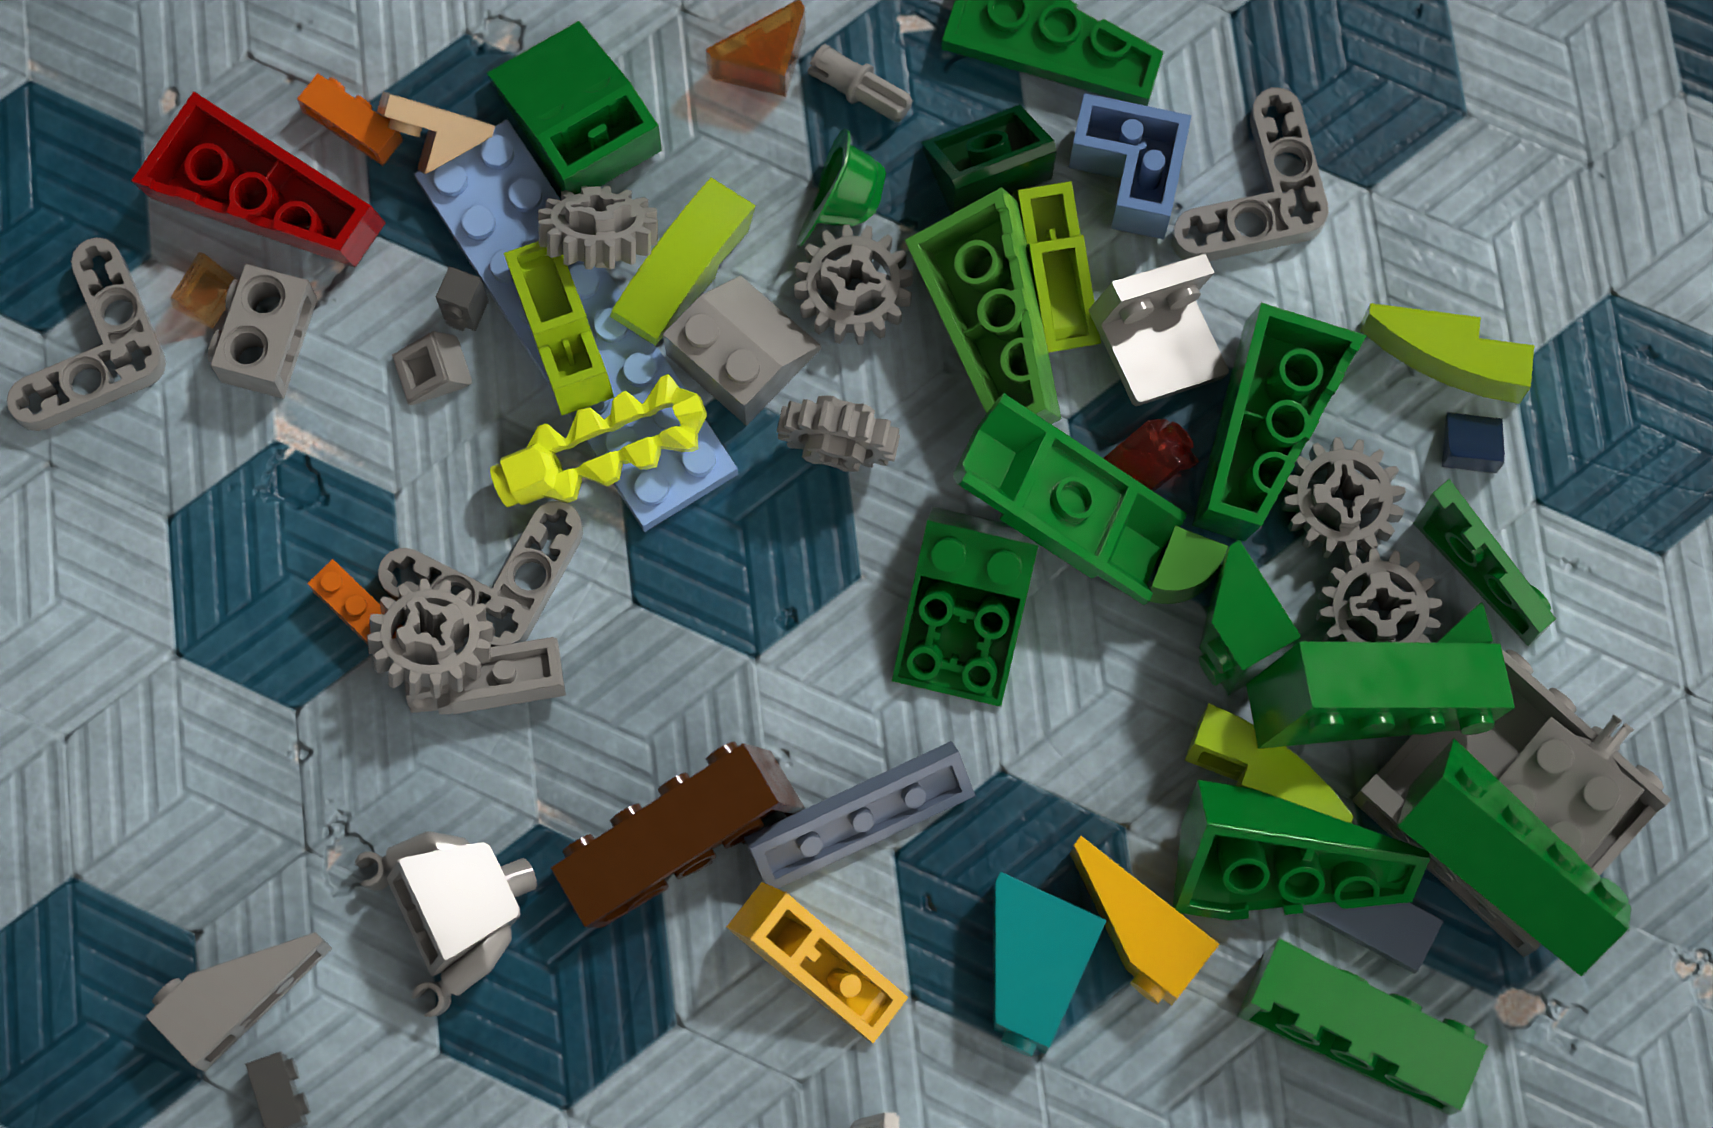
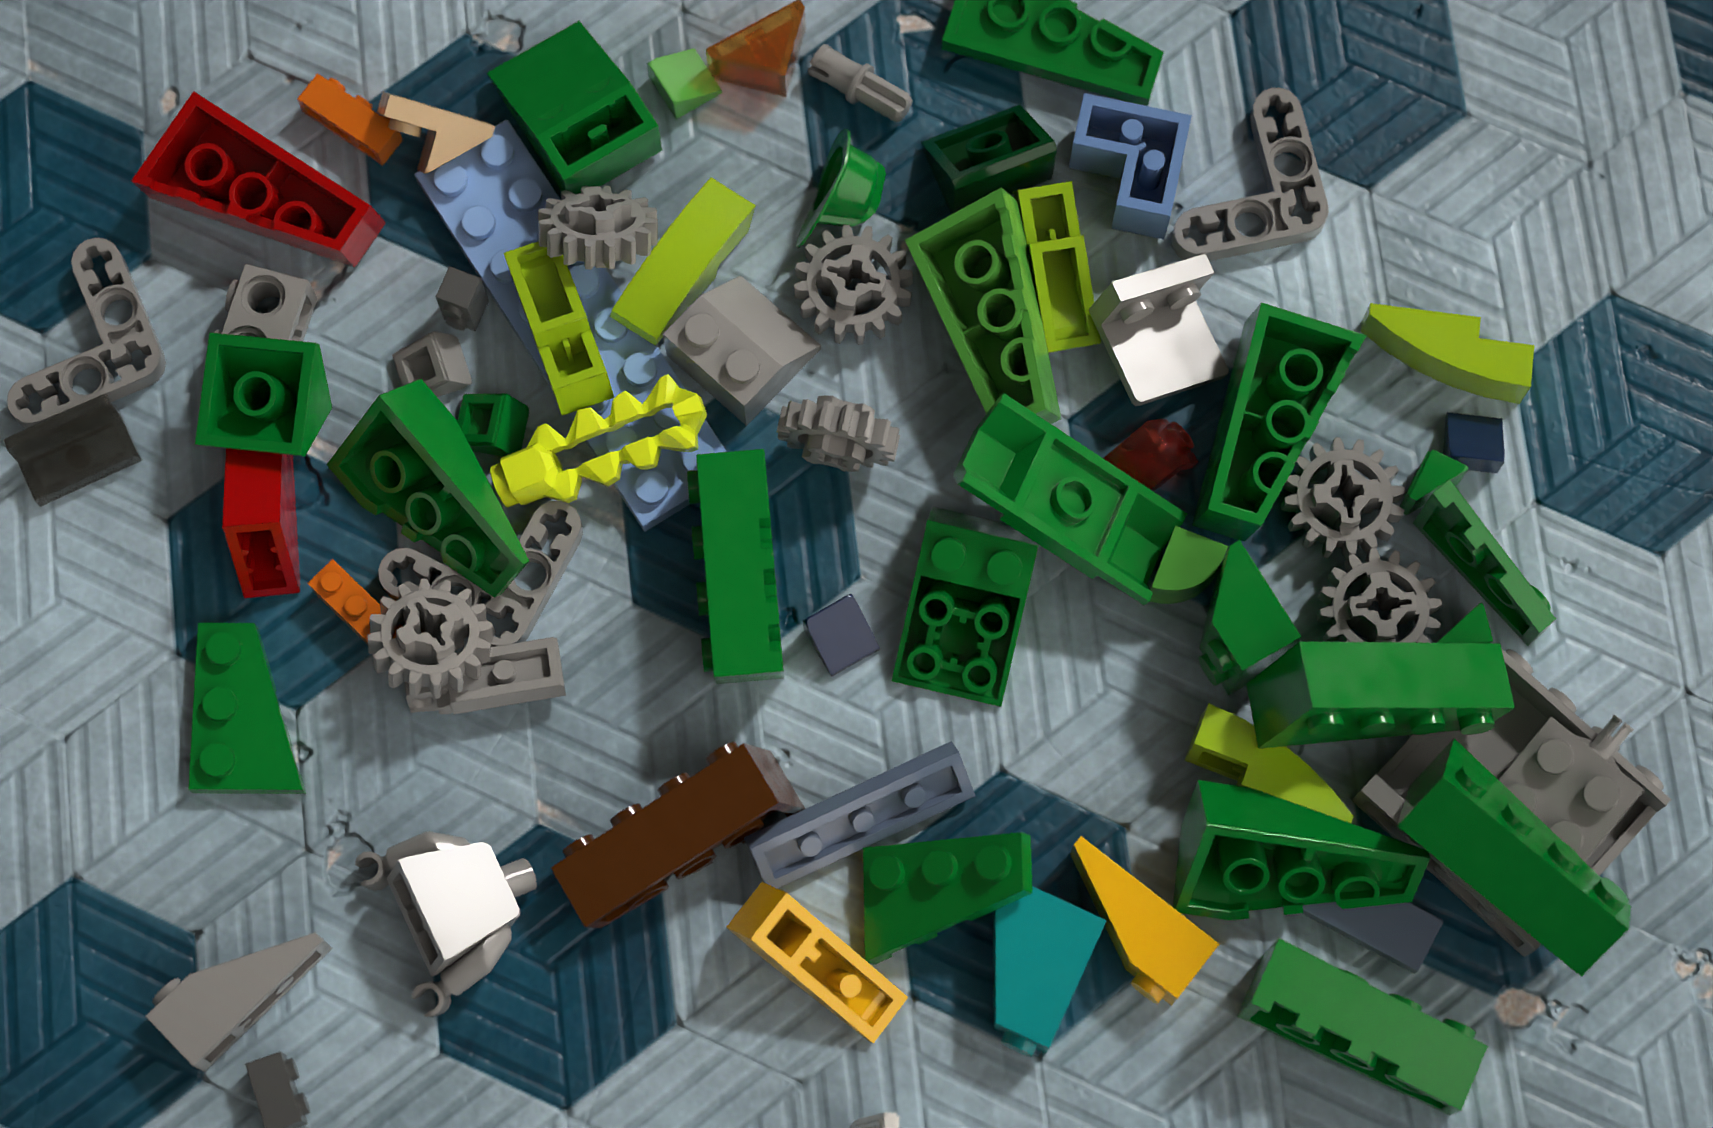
clear orange slope [170,252,237,328] -> none
none -> clear smoke panel [3,394,142,507]
none -> green wing [188,623,306,794]
none -> green slope [195,332,333,457]
none -> red slope [222,448,300,598]
none -> green wedge [326,379,529,598]
none -> green slope [457,393,529,457]
none -> bright green slope [647,48,722,119]
none -> green wedge [687,449,784,684]
none -> dark blue slope [803,594,880,677]
none -> green wing [863,832,1032,965]
none -> green slope [1399,449,1469,515]

